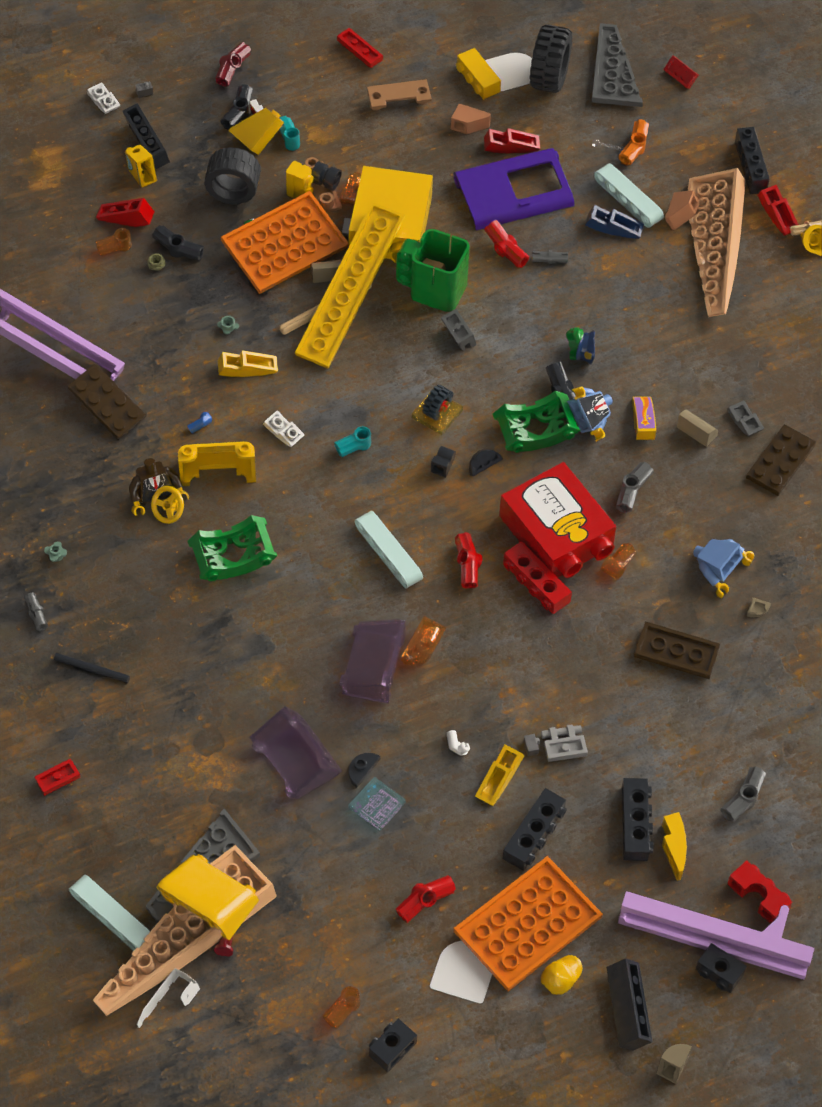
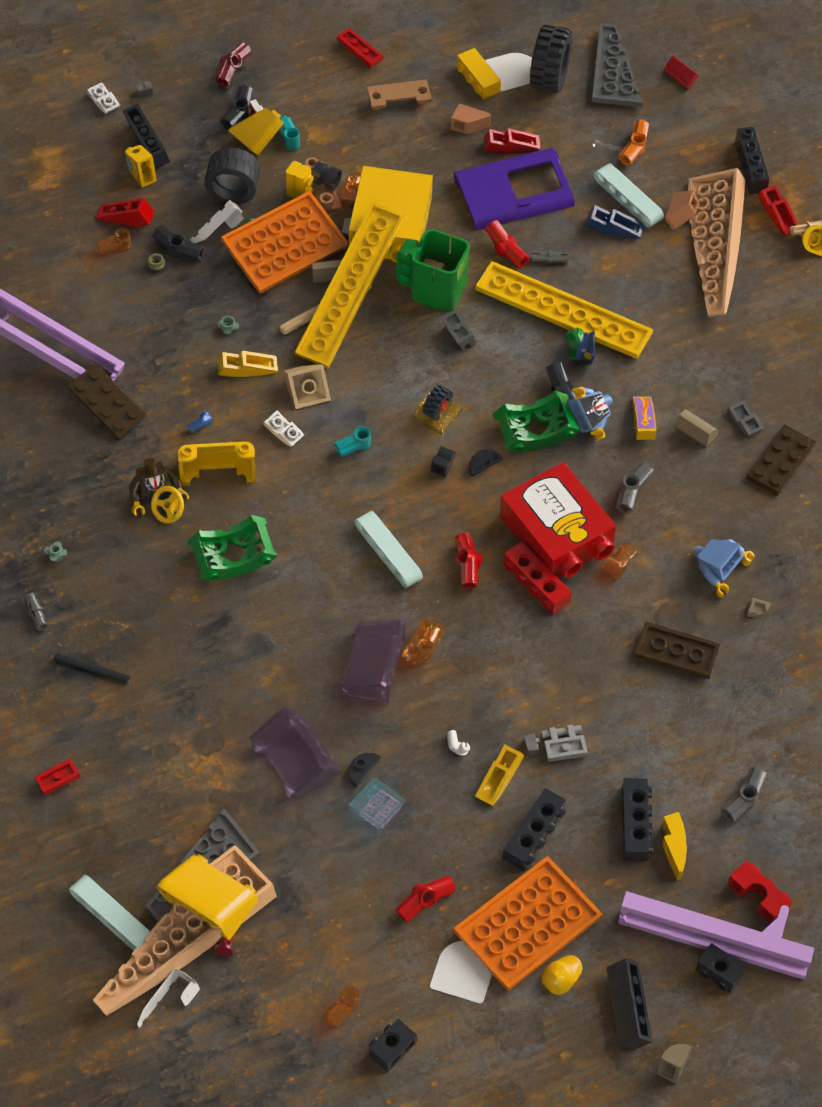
none -> white piece [190,200,244,243]
none -> tan slope [284,364,331,409]
none -> yellow plate [475,261,653,359]

